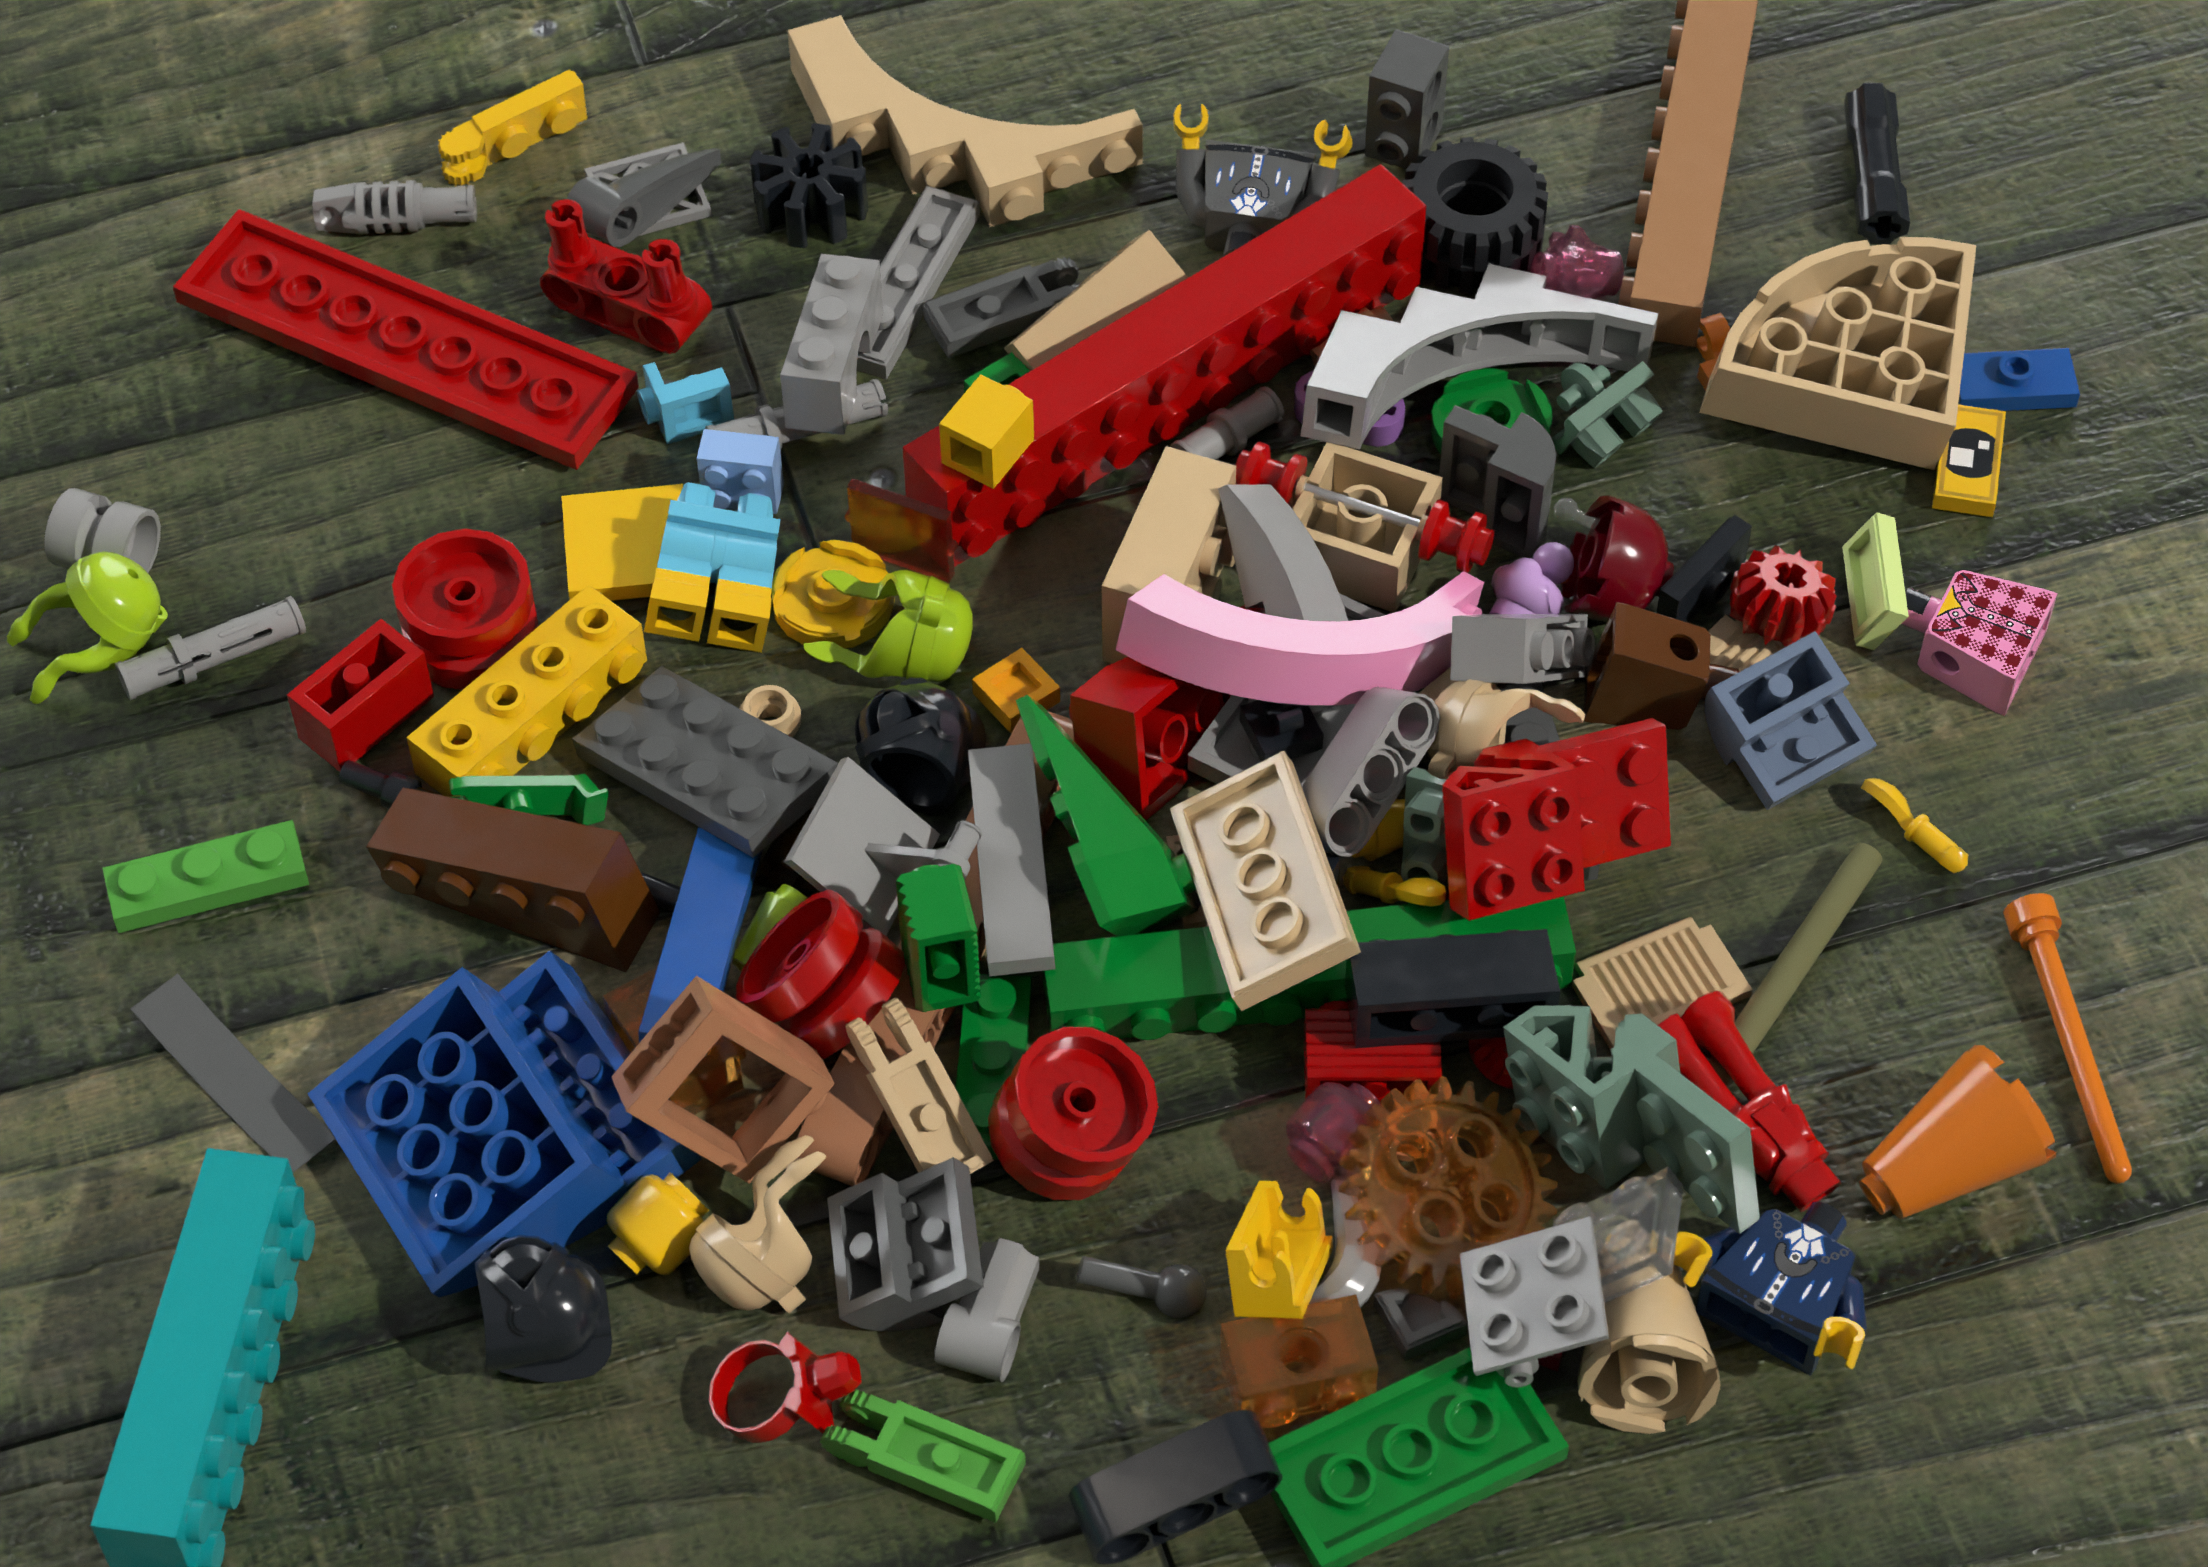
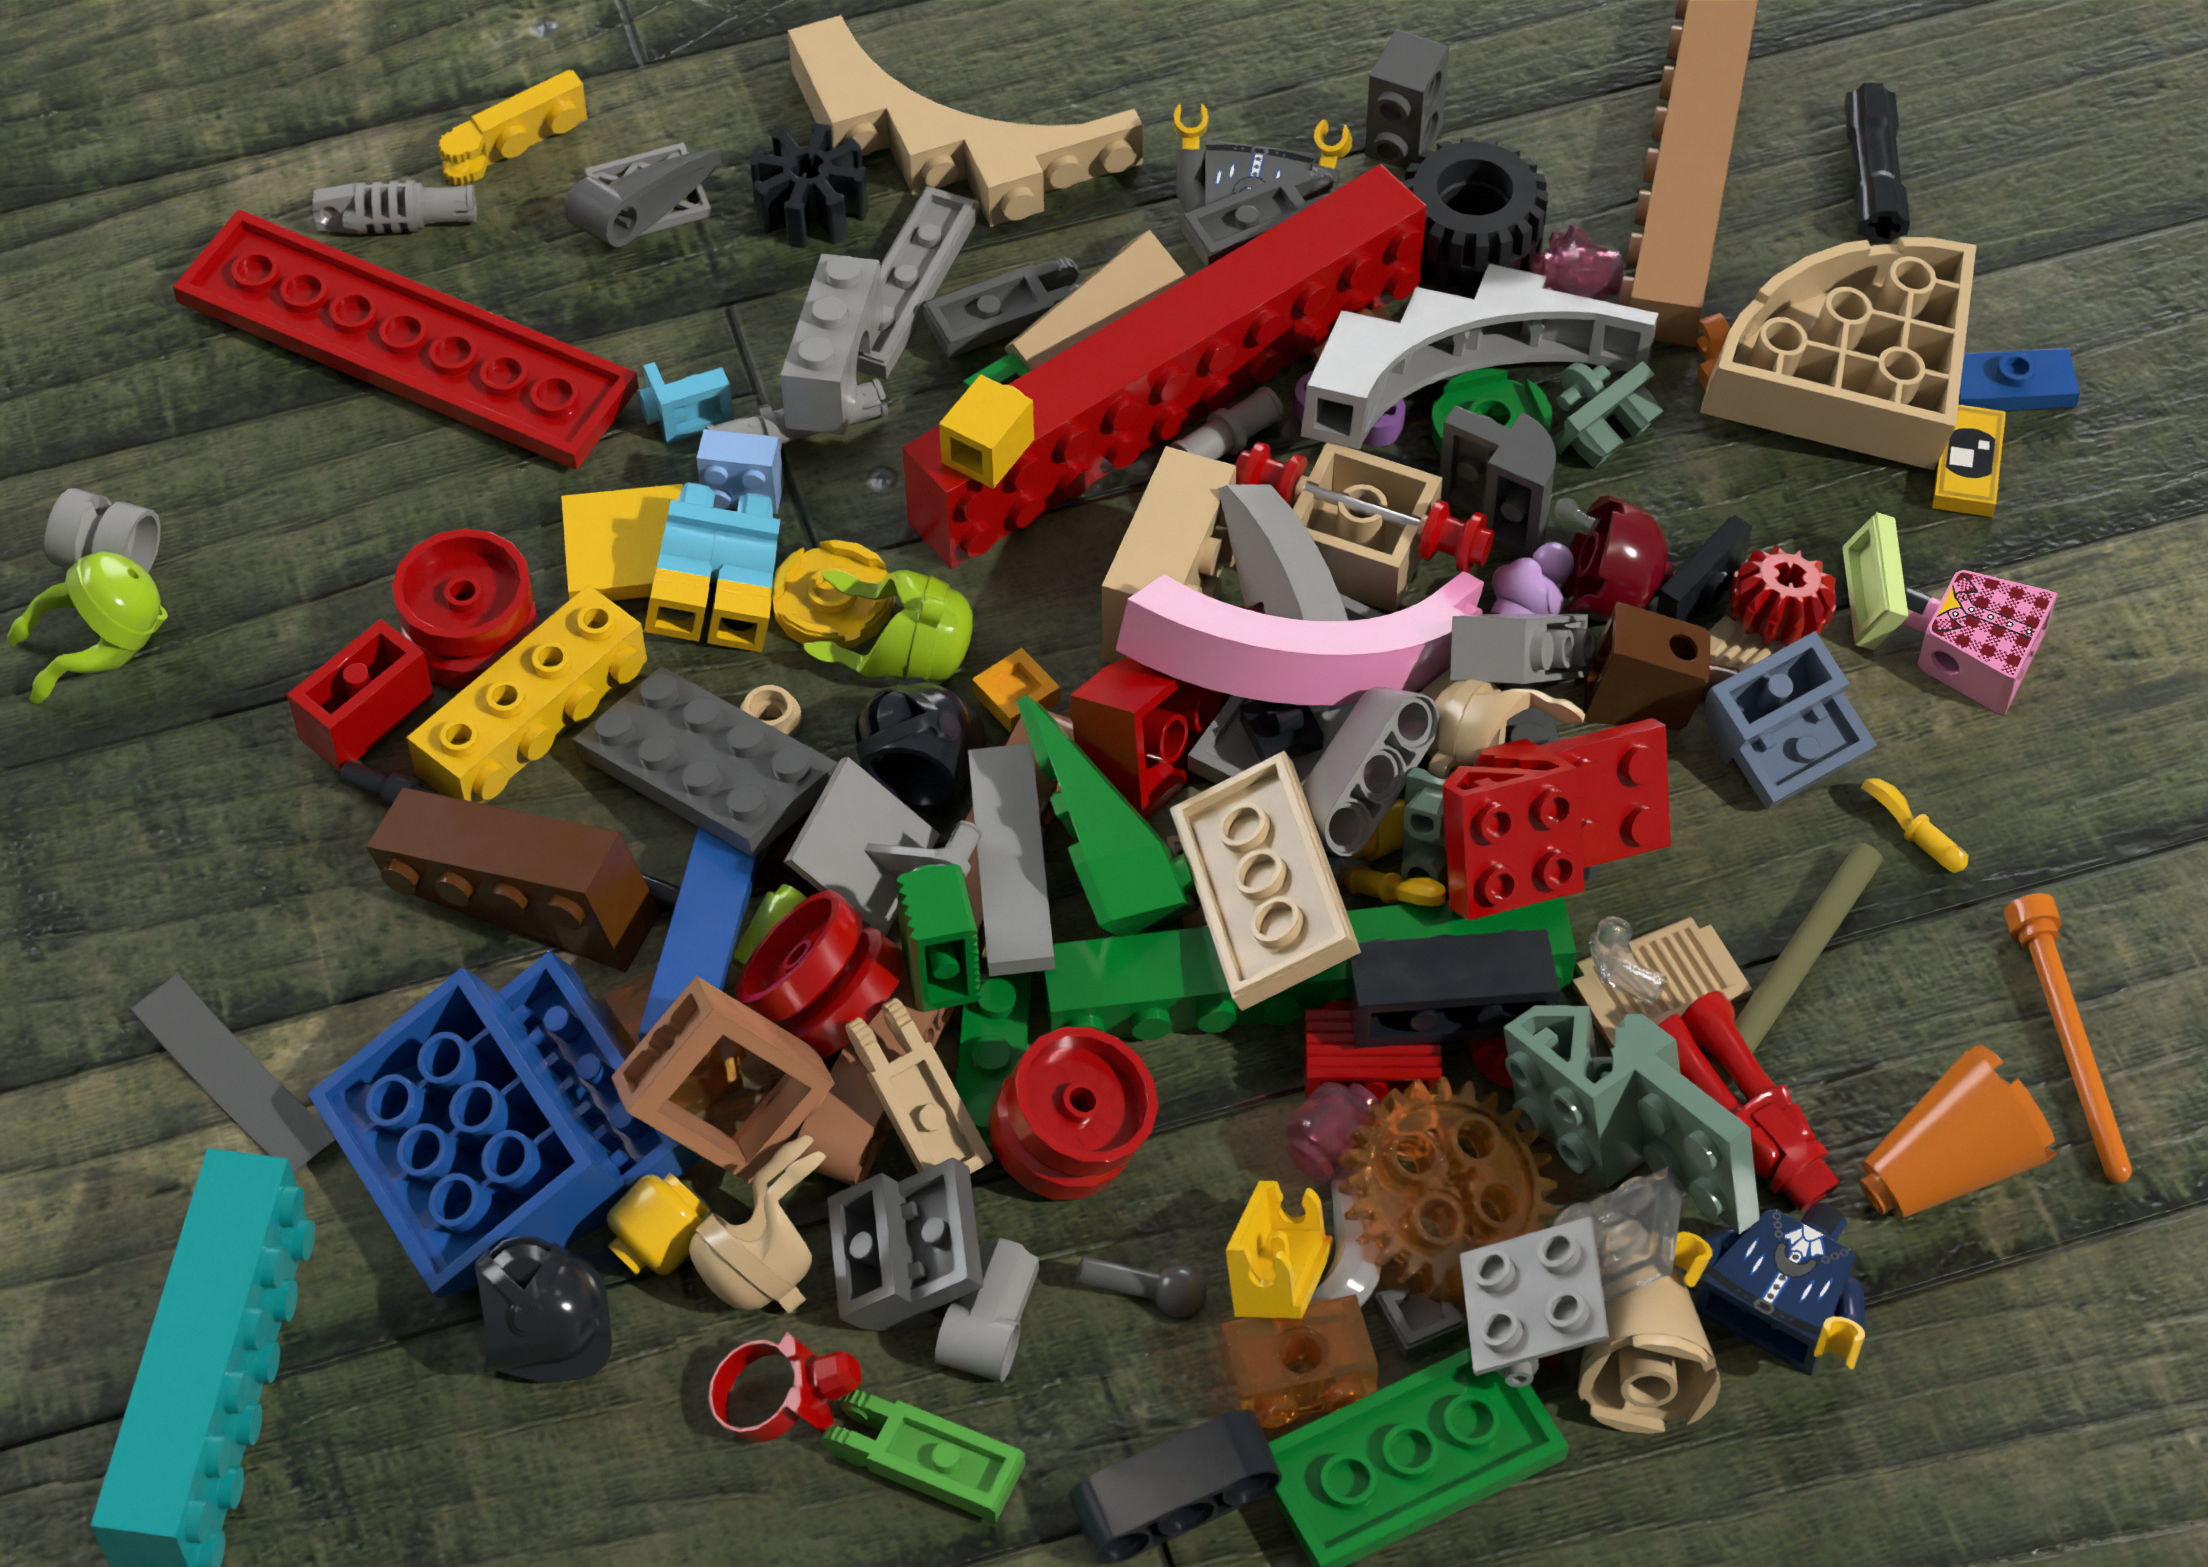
bright green plate [102,820,309,933] -> none
light grey pin [115,596,306,701] -> none
green piece [449,774,609,825] -> none
red piece [540,199,712,354] -> none
clear red piece [844,478,958,583] -> none
none -> dark grey hinge [1181,166,1335,267]
none -> clear arm [1589,916,1667,1006]

